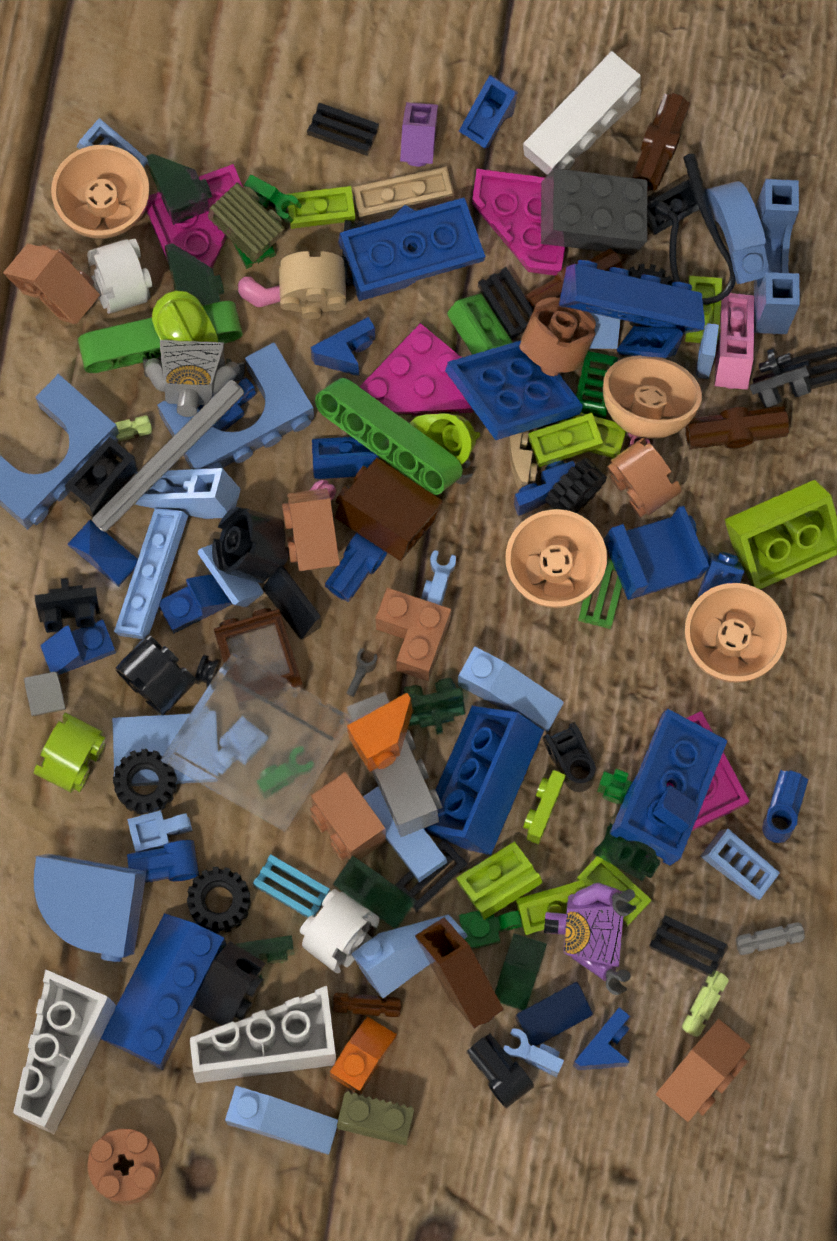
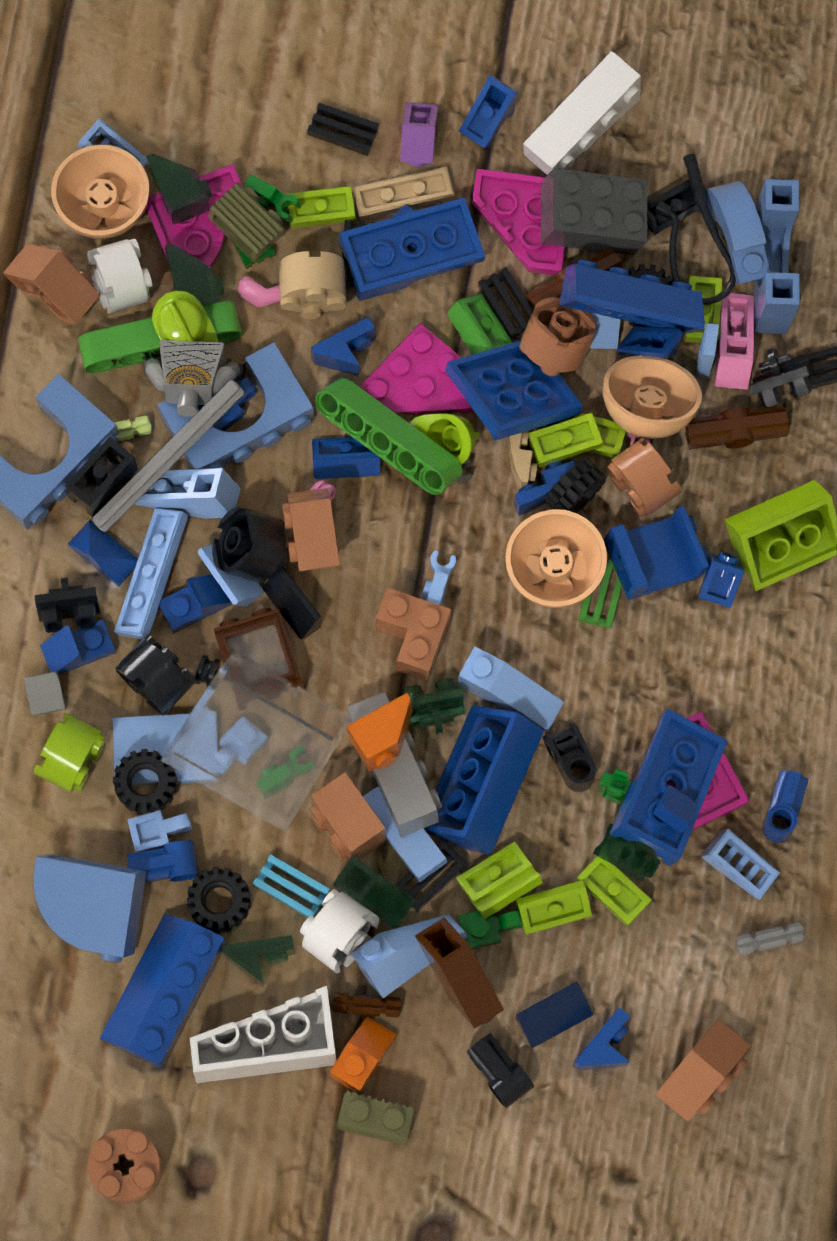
white wedge [13,970,116,1134] -> none
black brick [192,941,266,1026] -> none
light blue slope [225,1086,338,1155] -> none
blue piece [325,533,387,602] -> none
reddish brown brick [334,458,443,561] -> none
dark grey hand [346,648,377,697] -> none
clear green slope [495,933,547,1011] -> none
light blue plate [503,1028,564,1078] -> none
lime plate [523,770,566,845] -> none
torso [544,883,636,995] -> none
green slope [576,351,618,419] -> none
reddish brown piece [632,93,690,191] -> none
black tile [649,915,728,978] -> none
yellowish green axle [682,971,729,1037] -> none
light nougat piece [685,583,787,683] -> none

